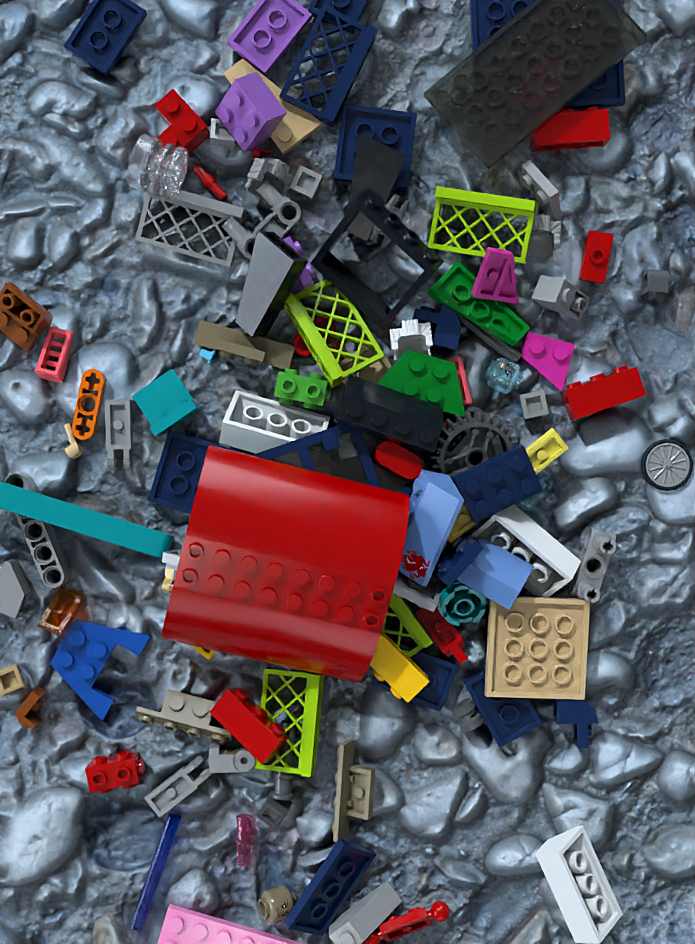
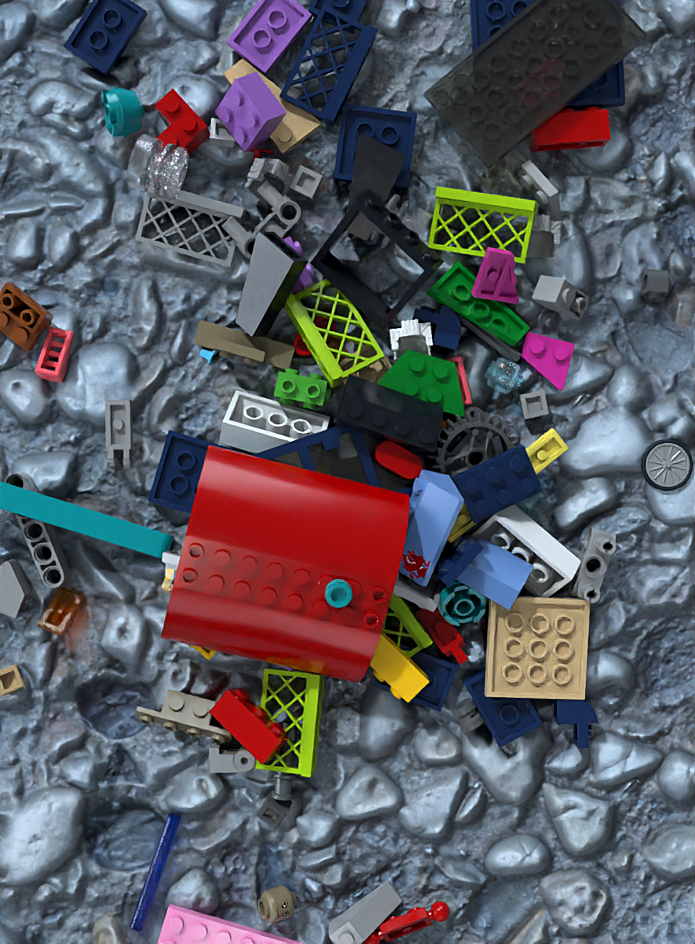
dark orange bracket [13,686,47,730] -> none
blue wing [50,619,152,720] -> none
tan hand [64,423,84,459] -> none
orange beam [72,369,106,440] -> none
red brick [85,750,146,794] -> none
teal bracket [133,369,201,437] -> none
light grey hinge [144,756,212,818] -> none
red piece [193,162,228,202] -> none
clear pink axle [235,814,254,867] -> none
dark blue plate [284,839,376,936] -> none
dark tan bracket [332,739,376,843] -> none
white slope [535,825,623,944] -> none
red brick [560,365,646,420] -> none
red plate [578,230,614,284] -> none
none -> teal cone [101,86,144,139]
none -> teal tile [325,579,352,608]

